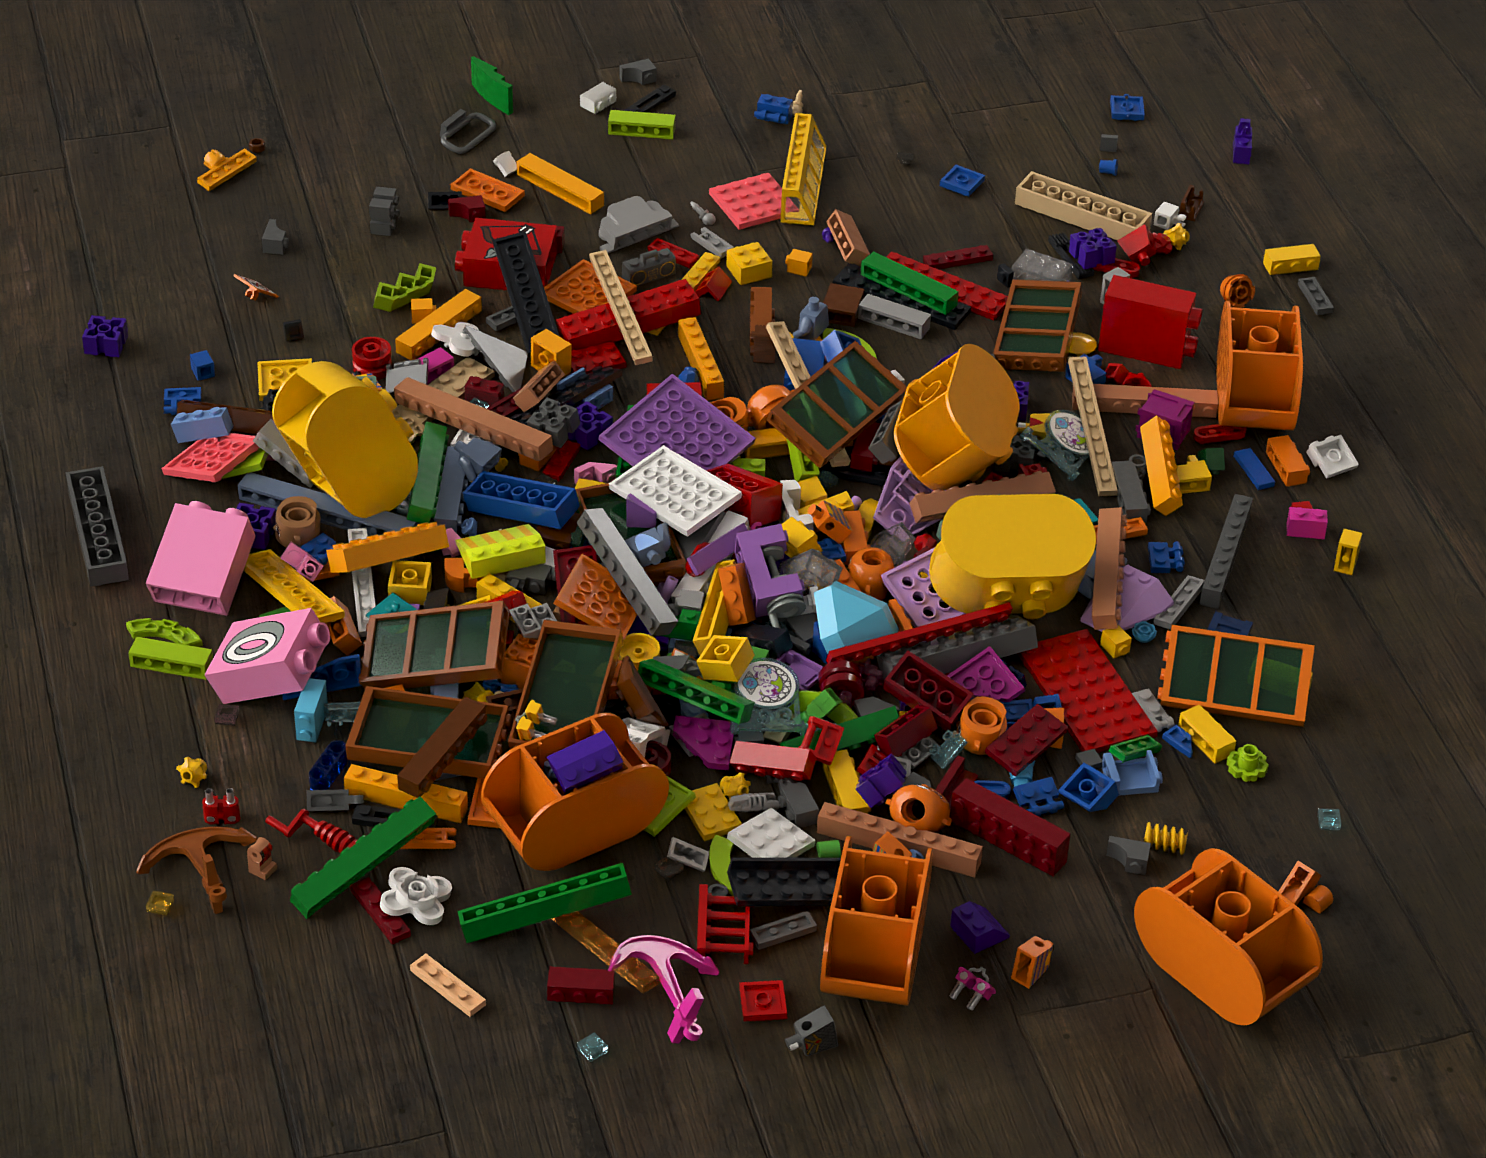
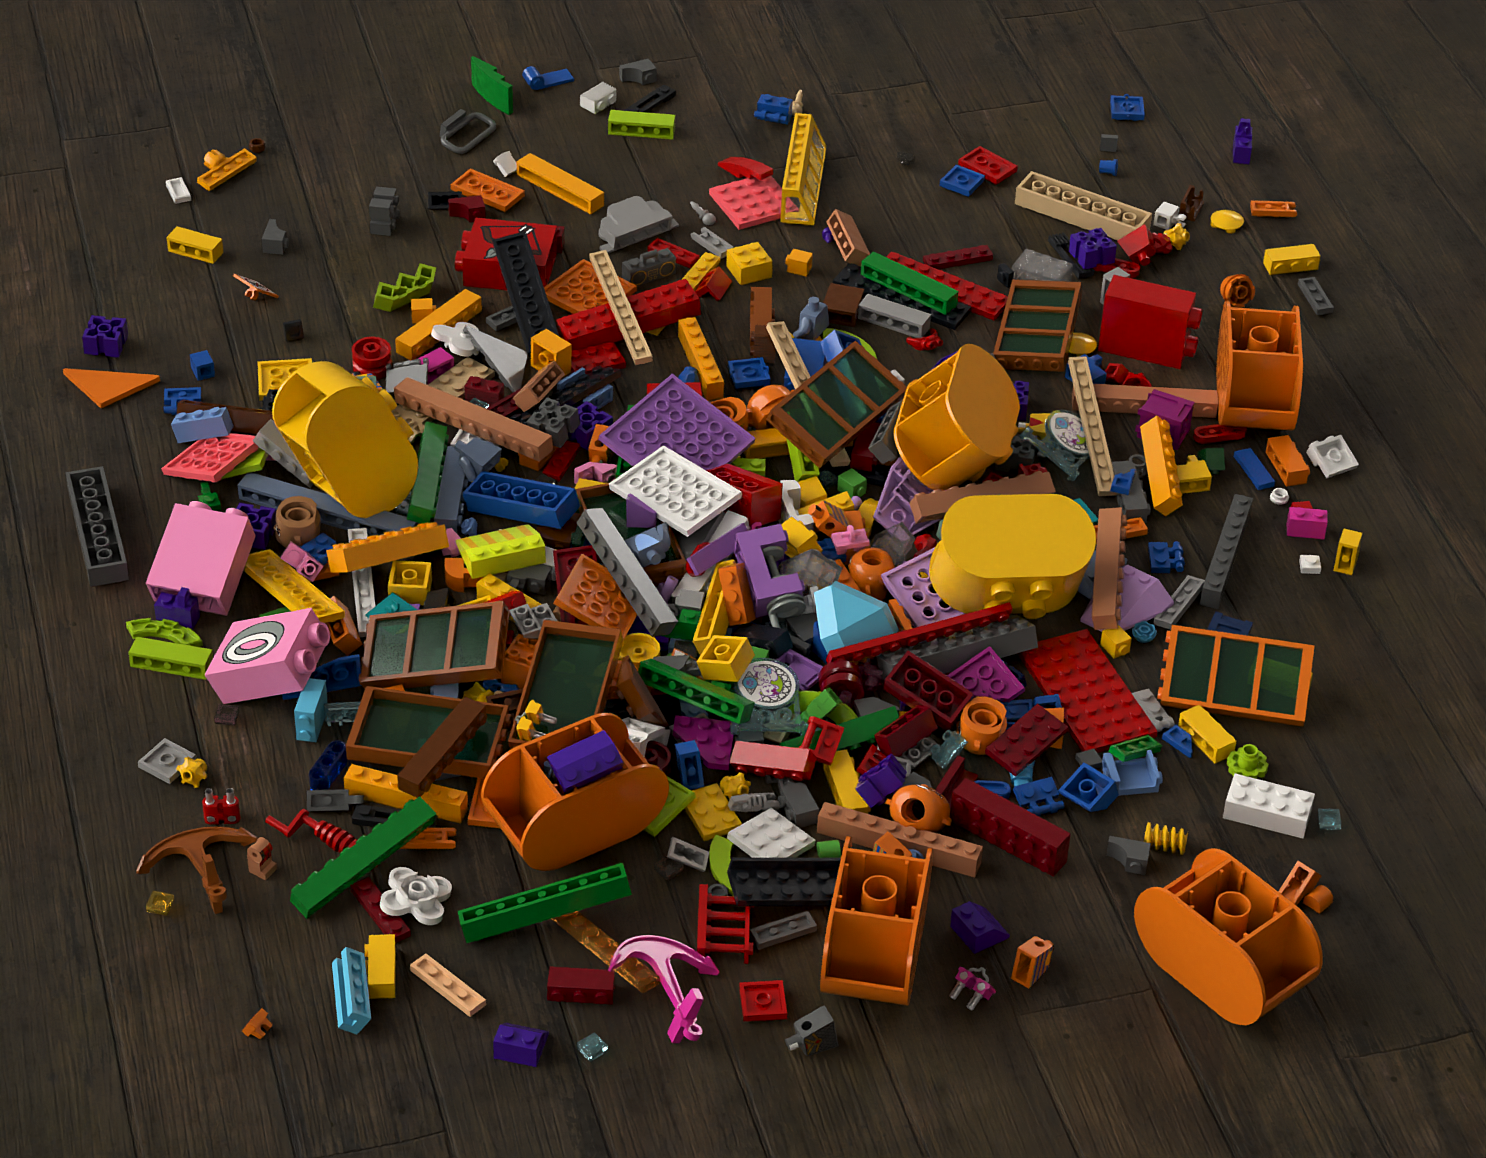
none -> orange tile [63,368,160,408]
none -> light grey plate [138,738,196,784]
none -> dark purple hinge [154,587,200,630]
none -> white tile [166,177,191,204]
none -> yellow brick [166,226,223,264]
none -> green plate [198,482,221,511]
none -> orange tile [242,1008,272,1039]
none -> medium azure brick [332,947,371,1035]
none -> yellow brick [365,934,396,999]
none -> dark purple slope [493,1023,549,1067]
none -> blue door [522,66,574,90]
none -> orange torso [588,424,614,464]
none -> blue hinge [675,740,704,790]
none -> red slope [718,157,773,180]
none -> blue plate [728,357,770,389]
none -> bright pink hips [831,525,870,555]
none -> bright green brick [837,468,867,498]
none -> red helmet [906,328,943,351]
none -> red plate [958,146,1018,185]
none -> blue tile [1110,469,1136,495]
none -> yellow dish [1211,210,1244,234]
none -> white brick [1223,774,1315,838]
none -> orange hinge [1250,201,1297,217]
none -> white plate [1270,488,1289,505]
none -> white plate [1299,555,1321,574]

